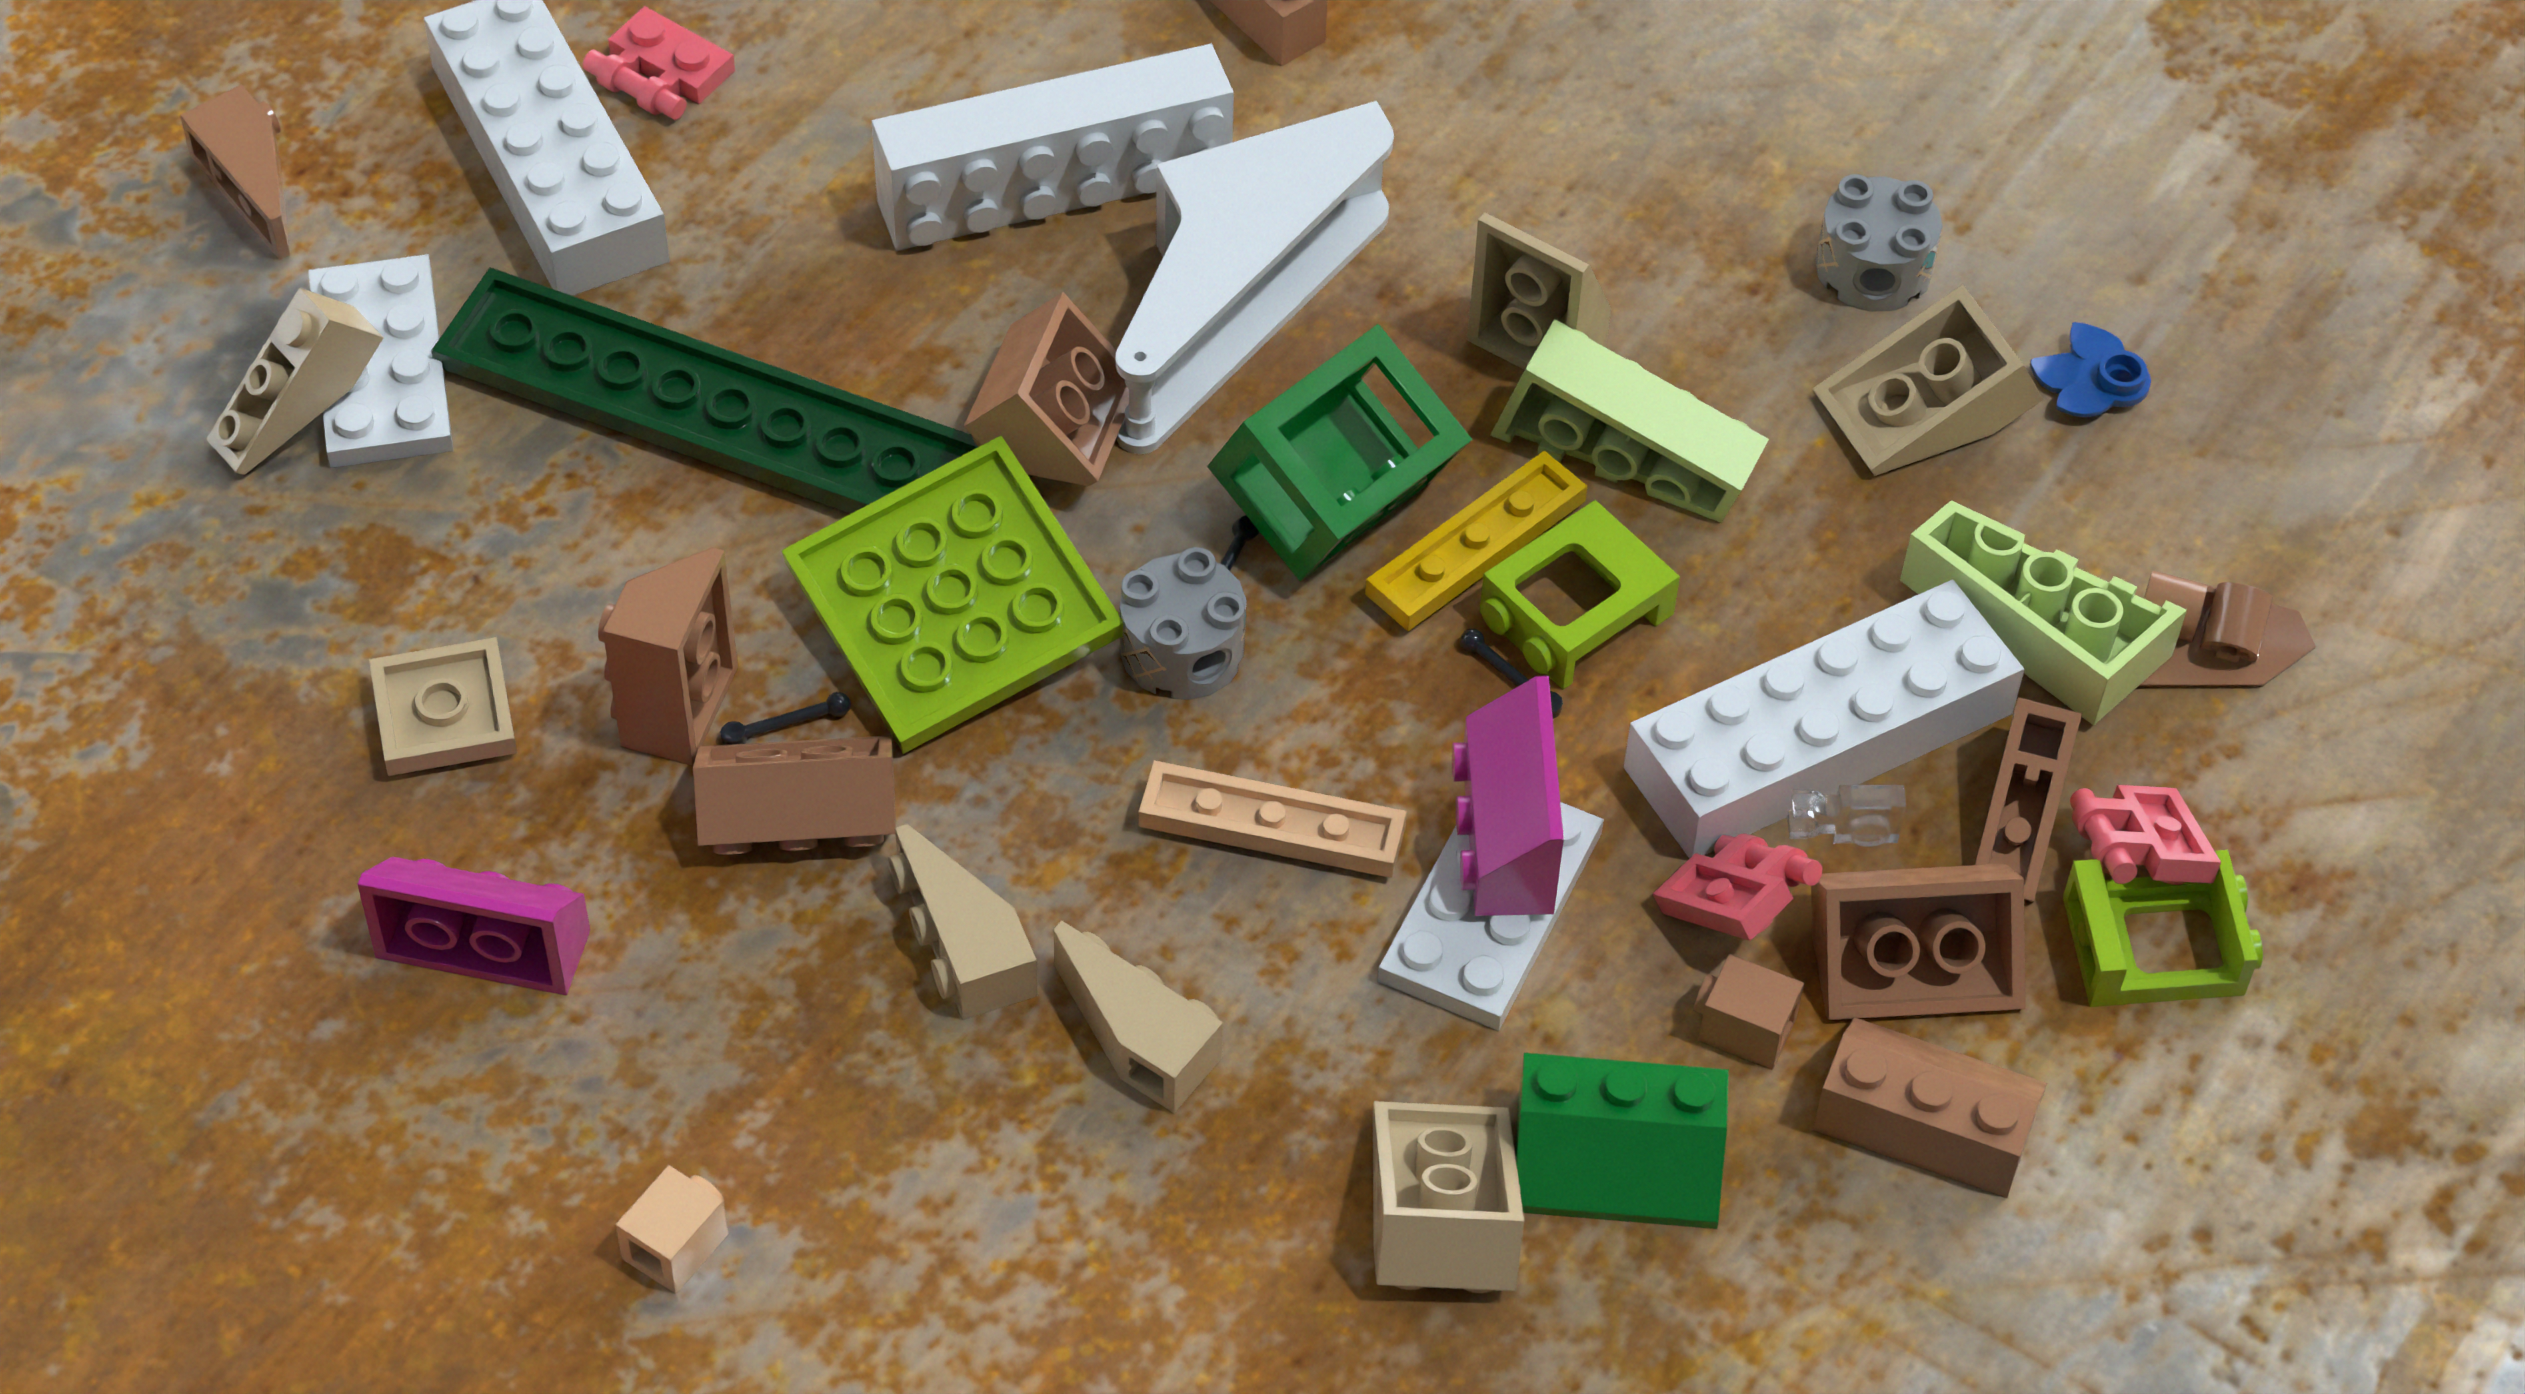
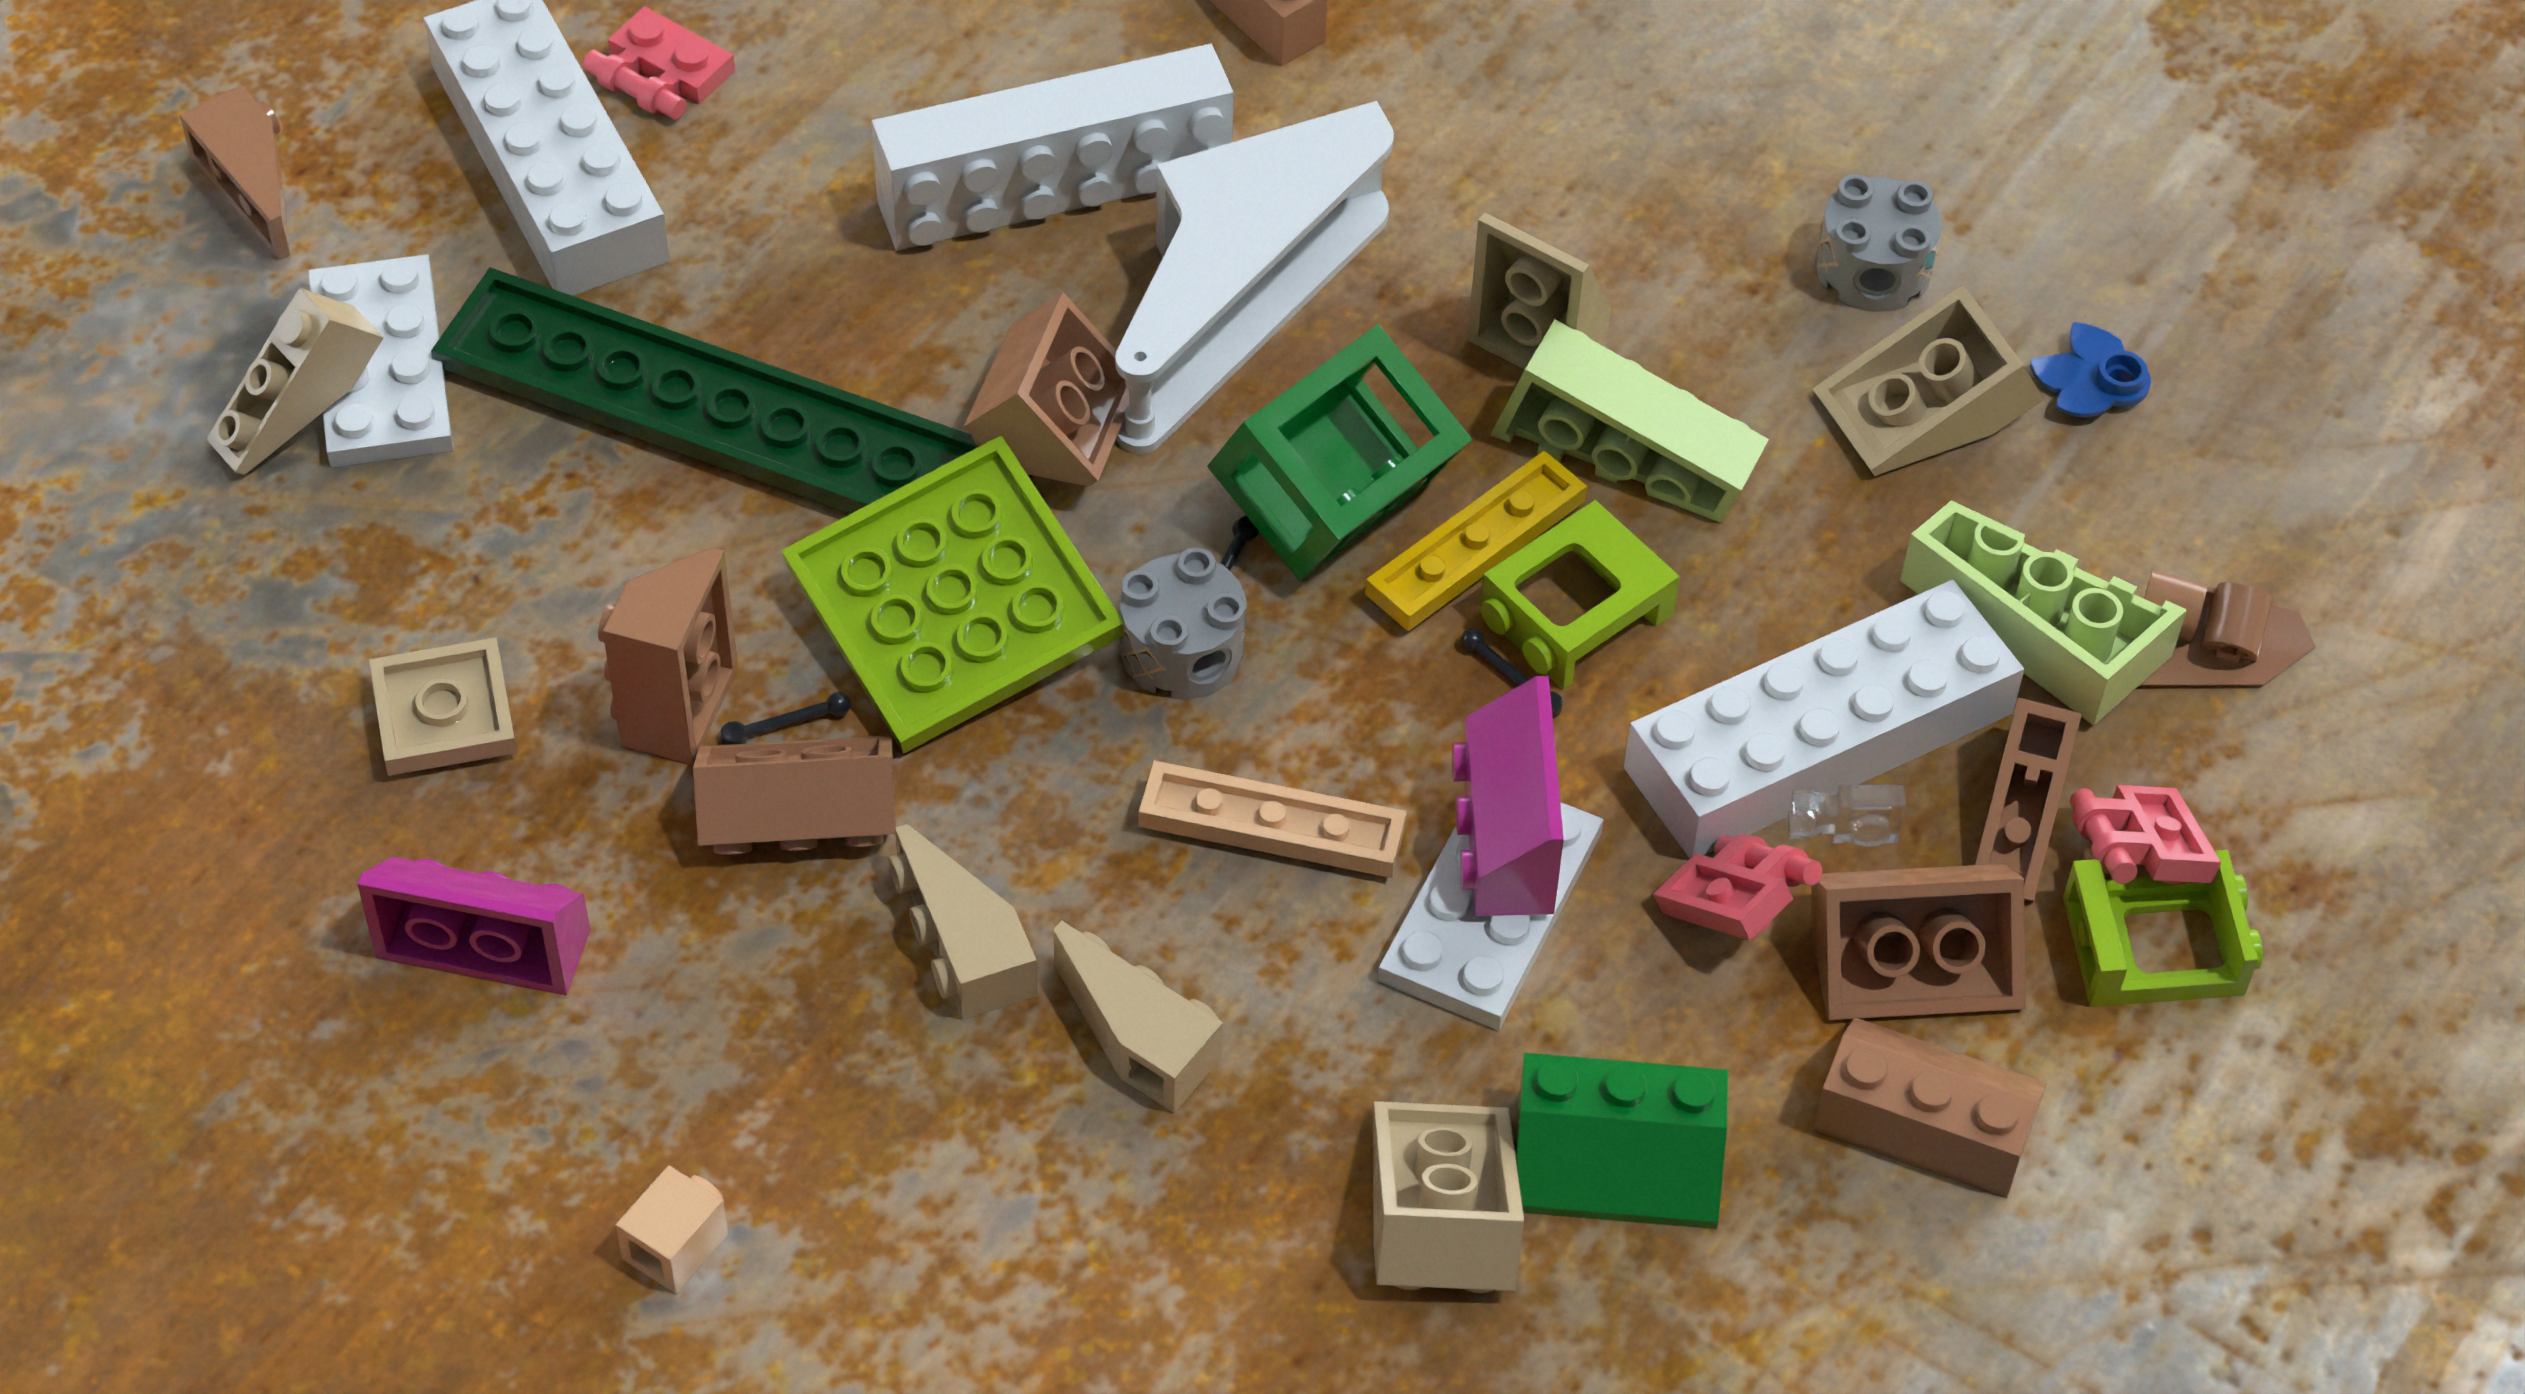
nougat brick [1694,954,1804,1070] -> none

